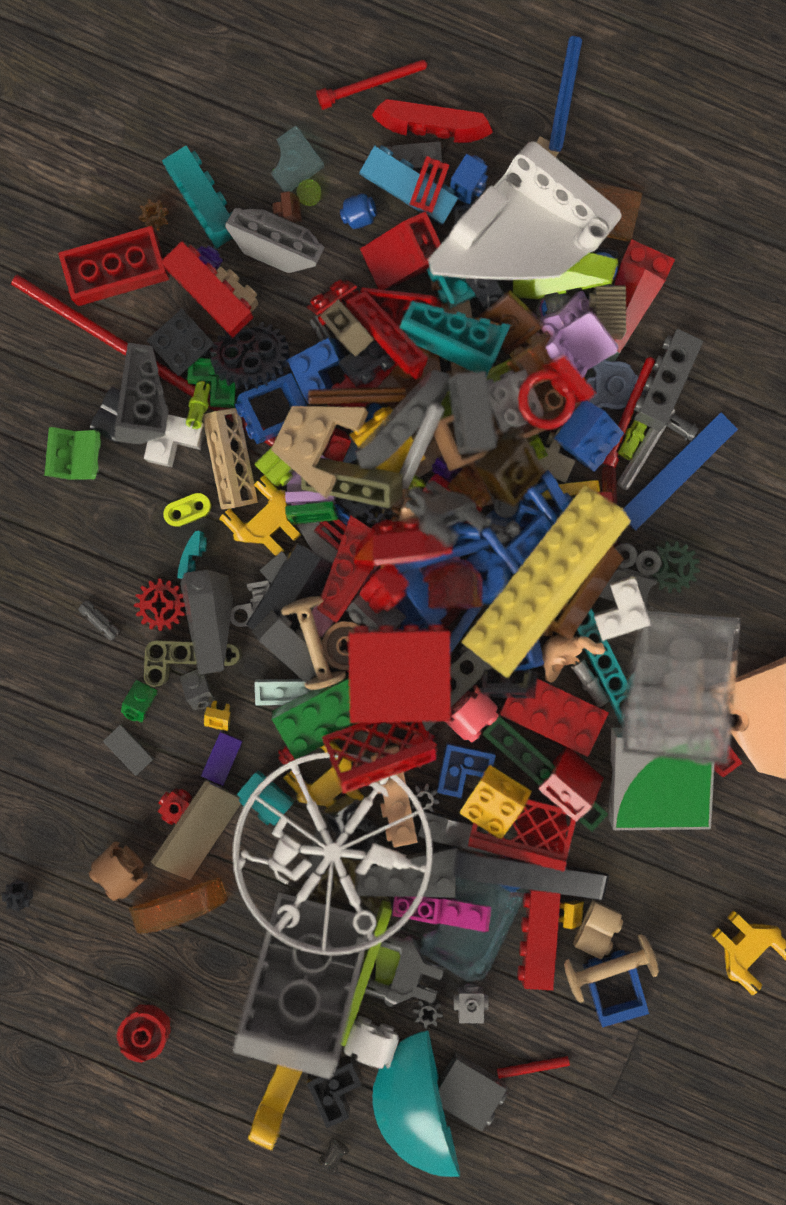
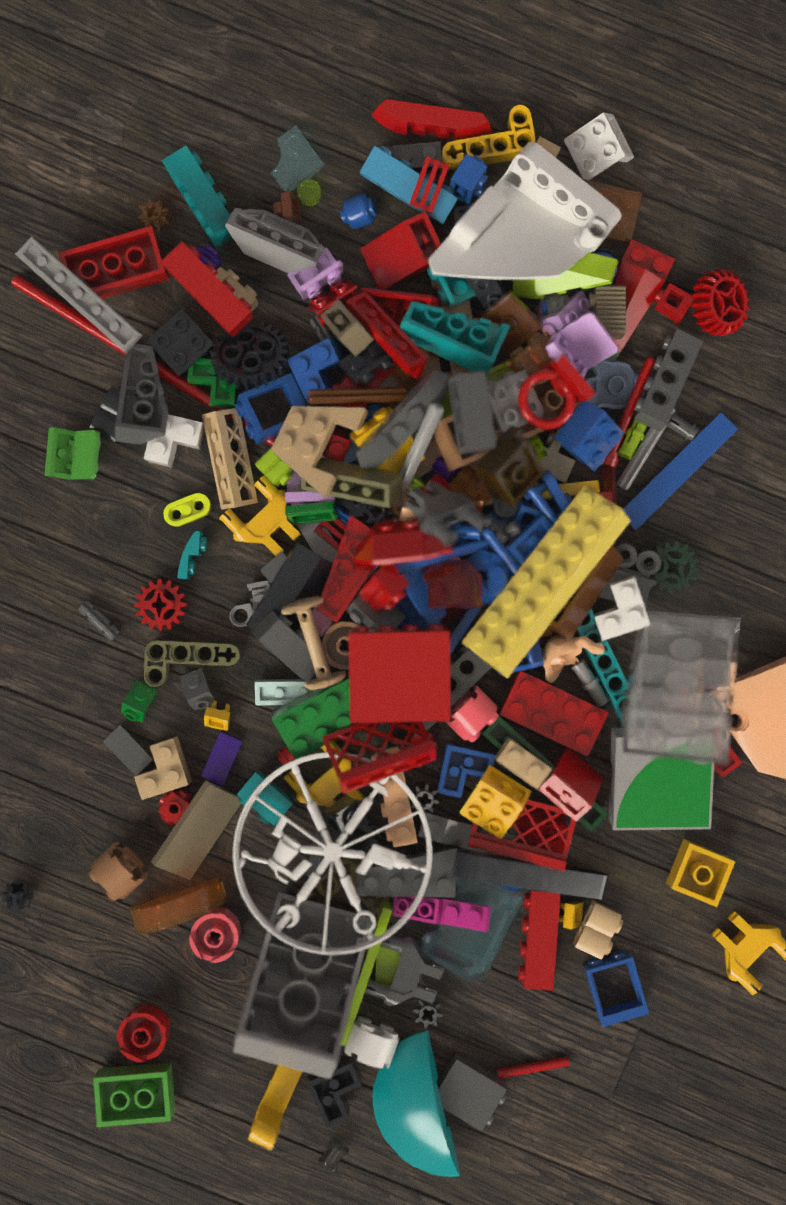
dark grey wedge [180,570,233,675] -> none
lime pin [186,381,211,429] -> none
red piece [316,60,427,110] -> none
light grey brick [454,984,488,1023] -> none
black hinge [480,670,538,699] -> none
blue axle [549,36,582,152] -> none
tan hose [564,934,659,1002] -> none
none -> light grey tile [16,236,142,354]
none -> bright green brick [93,1062,176,1127]
none -> tan brick [134,736,192,800]
none -> coral brick [189,907,242,963]
none -> lavender bracket [287,247,343,300]
none -> yellow beam [442,105,535,171]
none -> tan brick [494,737,552,789]
none -> white bracket [564,112,634,181]
none -> red brick [654,283,694,325]
none -> yellow brick [666,838,735,907]
none -> red gear [691,269,751,336]

